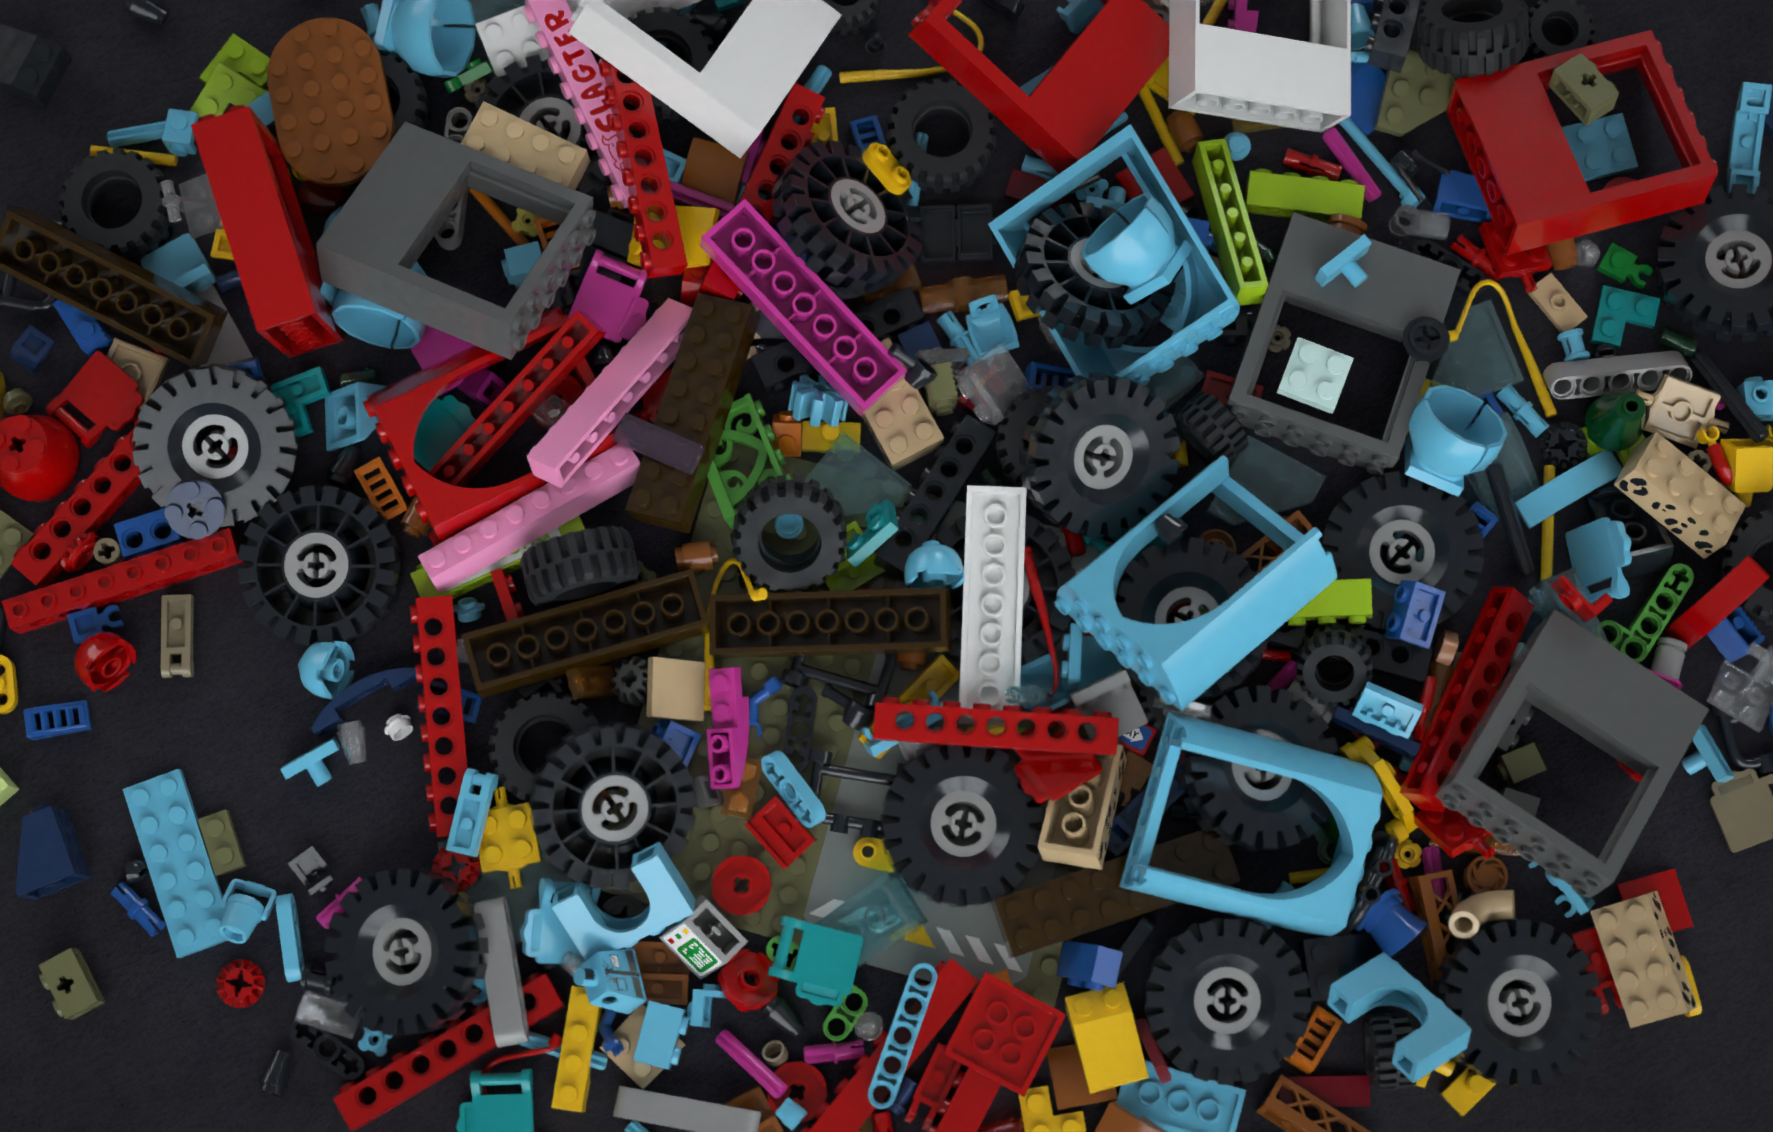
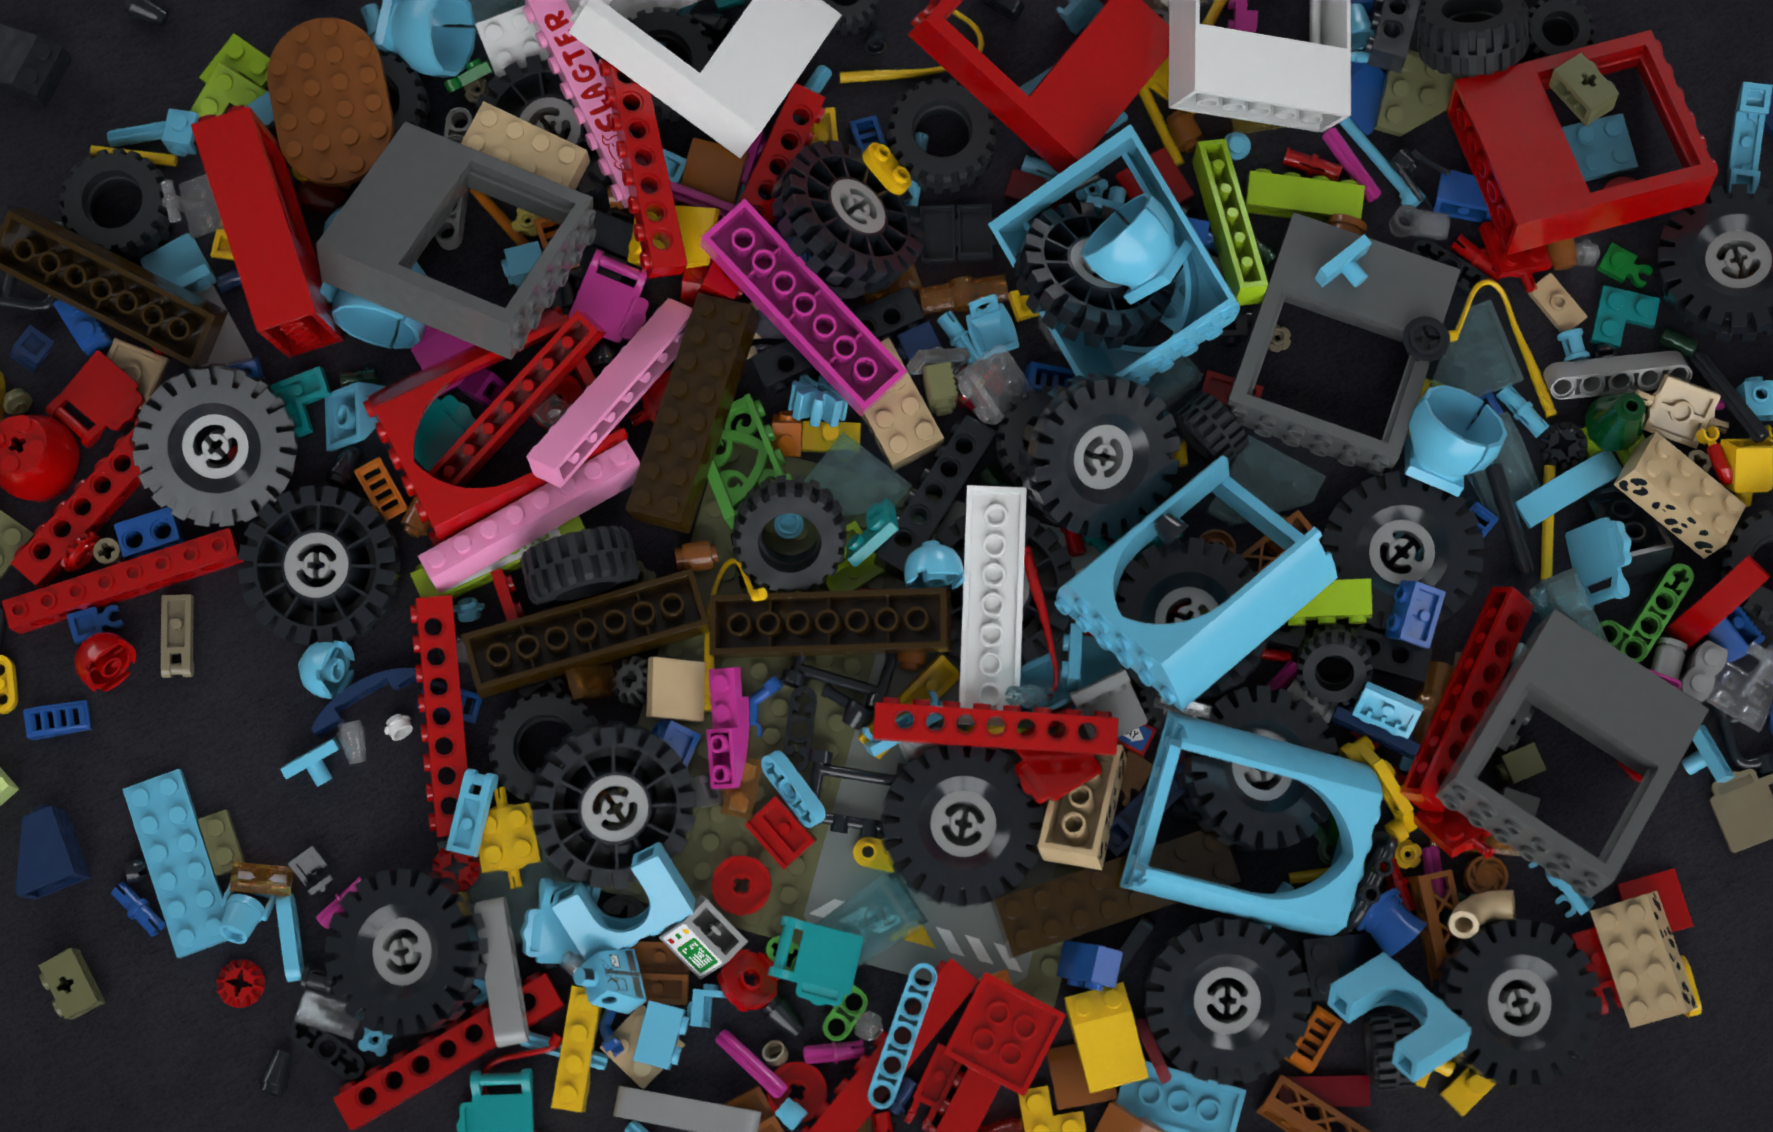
dark blue plate [164,479,226,540] -> none
clear purple plate [612,412,705,475] -> none
black bar [888,343,938,390] -> none
light aqua plate [1276,337,1354,414] -> none
red piece [1413,676,1438,742] -> none
nougat beam [1434,628,1459,666] -> none
red piece [1550,575,1613,623] -> none
none -> clear orange piece [229,862,294,896]
none -> light grey brick [1679,640,1728,703]

